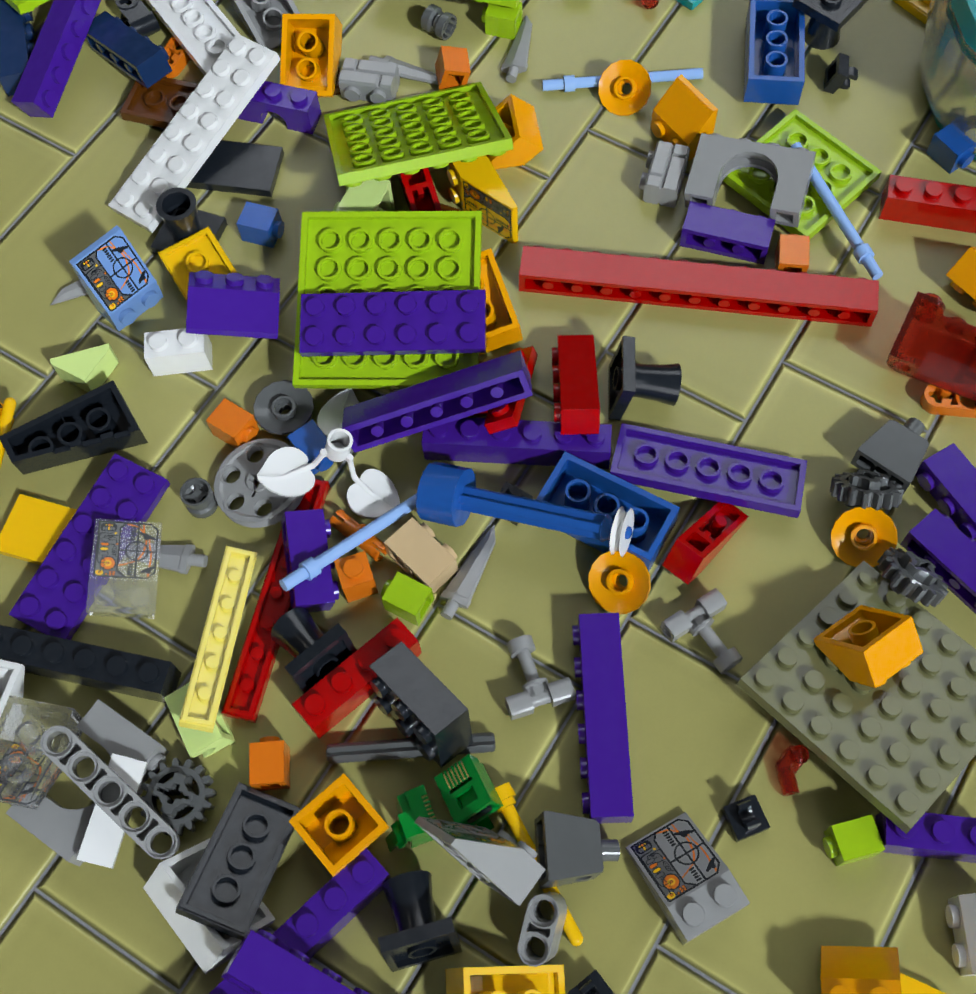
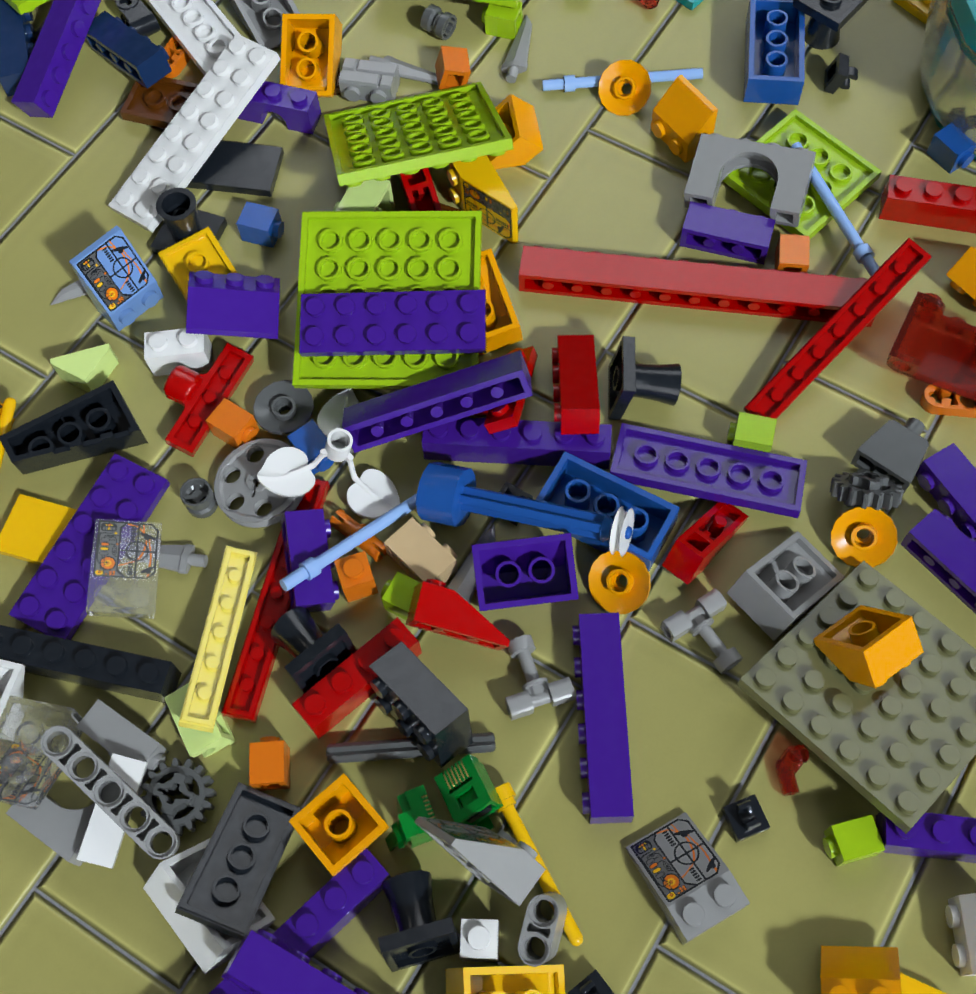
dark grey torso [534,811,620,889] -> none
light grey brick [639,140,690,208] -> none
dark grey gear [877,547,949,607] -> none
none -> red plate [164,343,254,457]
none -> red slope [406,579,510,651]
none -> white brick [460,919,499,962]
none -> dark purple slope [471,533,579,611]
none -> lime brick [727,412,777,453]
none -> light grey slope [727,531,845,641]
none -> red tile [743,238,932,419]

